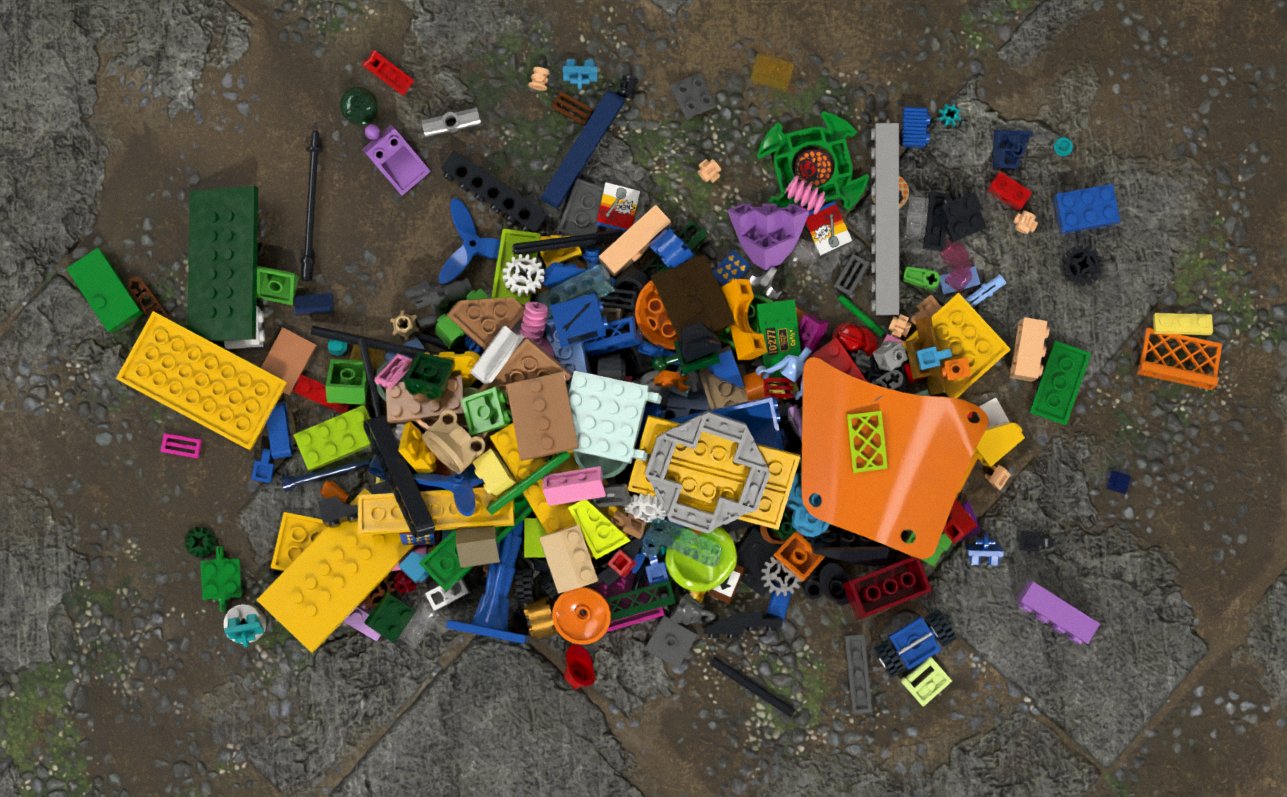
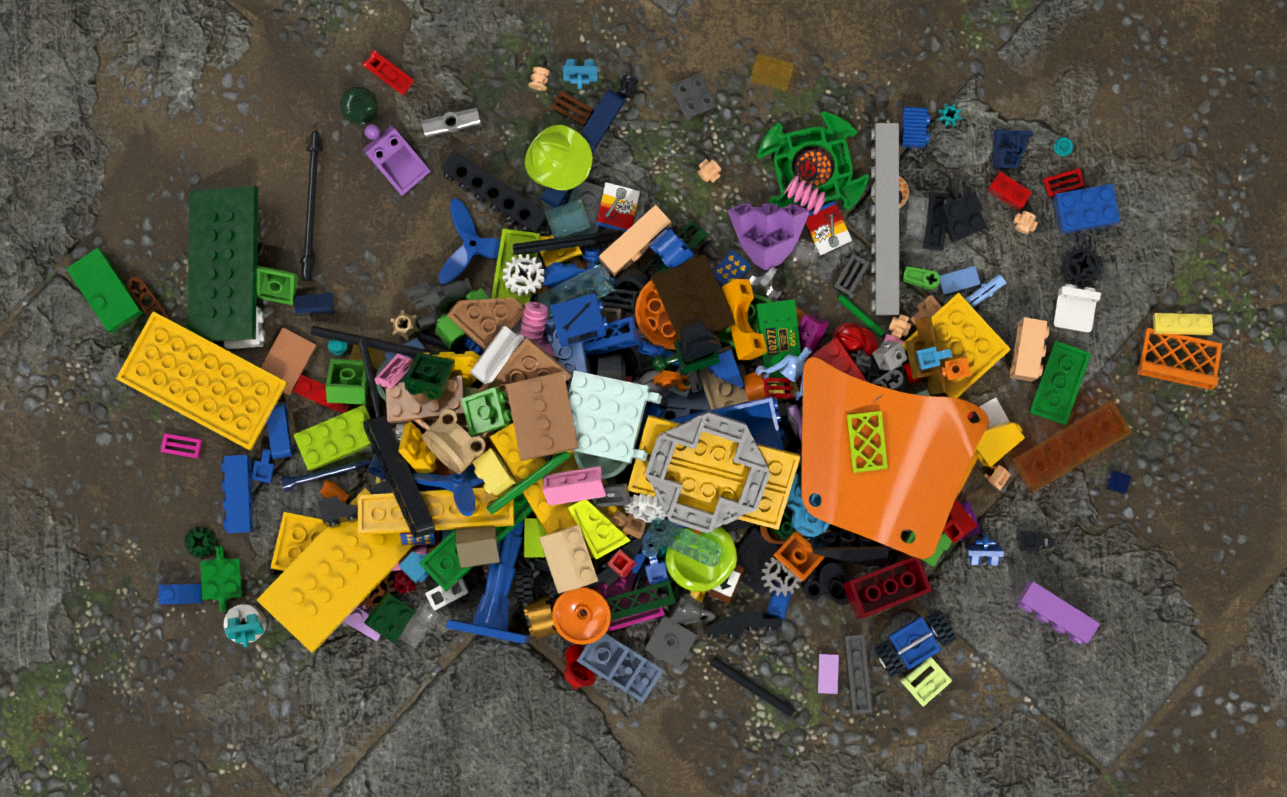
clear pink tile [941,242,972,293] -> none
none -> blue slope [159,584,202,604]
none -> blue brick [221,455,253,534]
none -> lime piece [525,125,592,190]
none -> clear light blue brick [545,199,591,238]
none -> sand blue slope [577,633,664,703]
none -> lavender tile [818,654,839,694]
none -> clear orange brick [1010,400,1132,493]
none -> red tile [1042,168,1085,198]
none -> white bracket [1053,284,1101,333]

